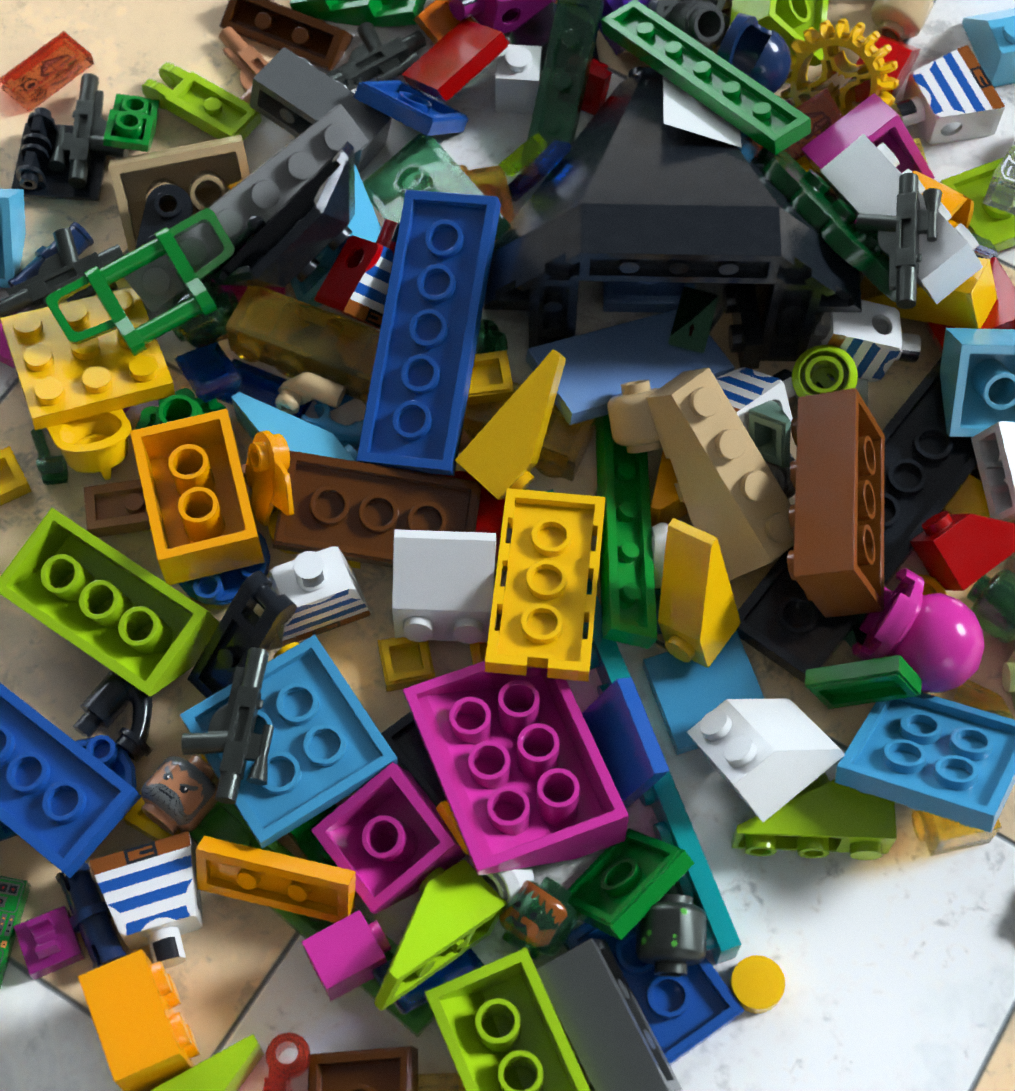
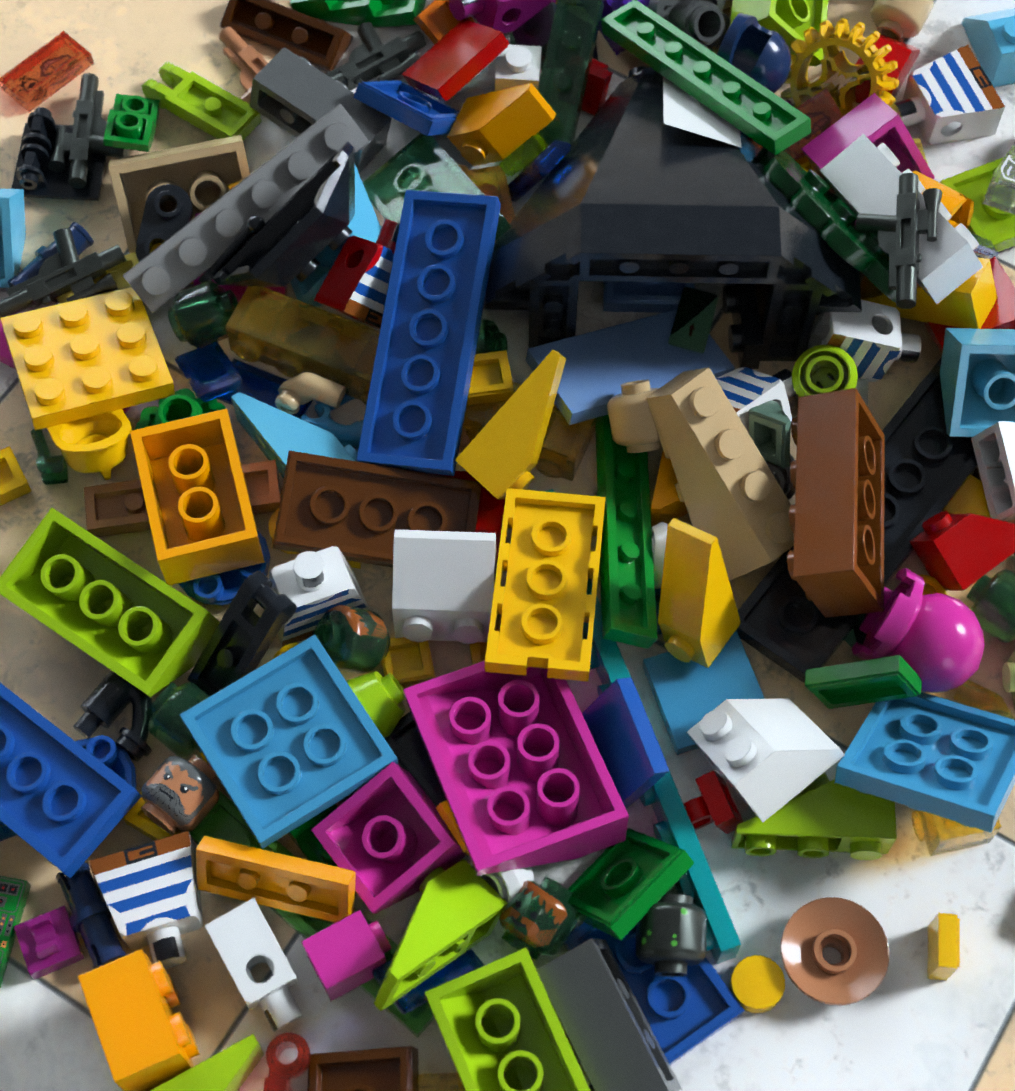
green bar [46,208,234,357] -> none
pearl dark grey piece [182,647,274,804] -> none
light orange plate [245,430,294,527] -> none
none -> clear green head [146,682,209,758]
none -> white torso [204,898,303,1032]
none -> clear green head [314,605,390,674]
none -> lime cone [346,671,406,737]
none -> light orange slope [447,83,556,166]
none -> red tile [683,770,744,834]
none -> nougat dish [781,897,890,1006]
none -> yellow tile [927,913,960,981]

